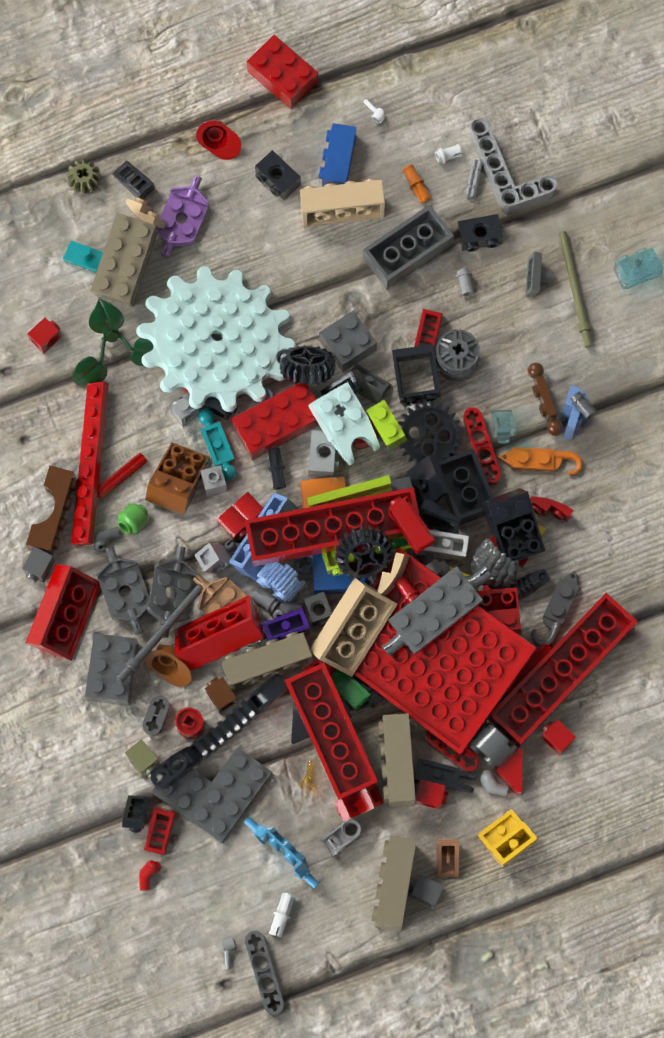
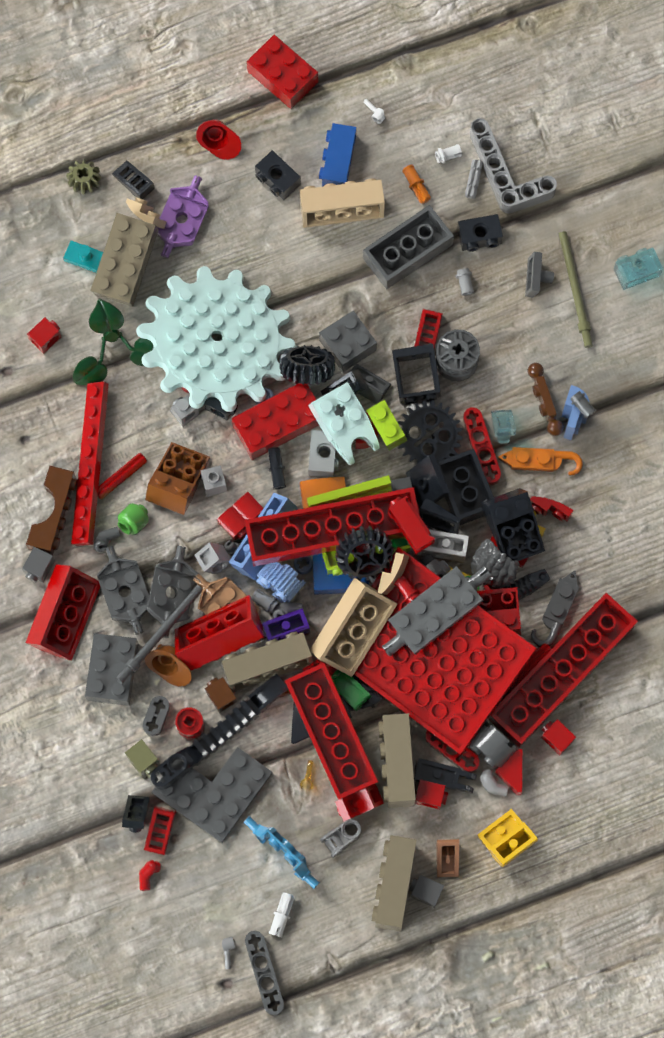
teal plate [198,409,237,481] -> none
dark grey brick [304,592,332,627] -> none

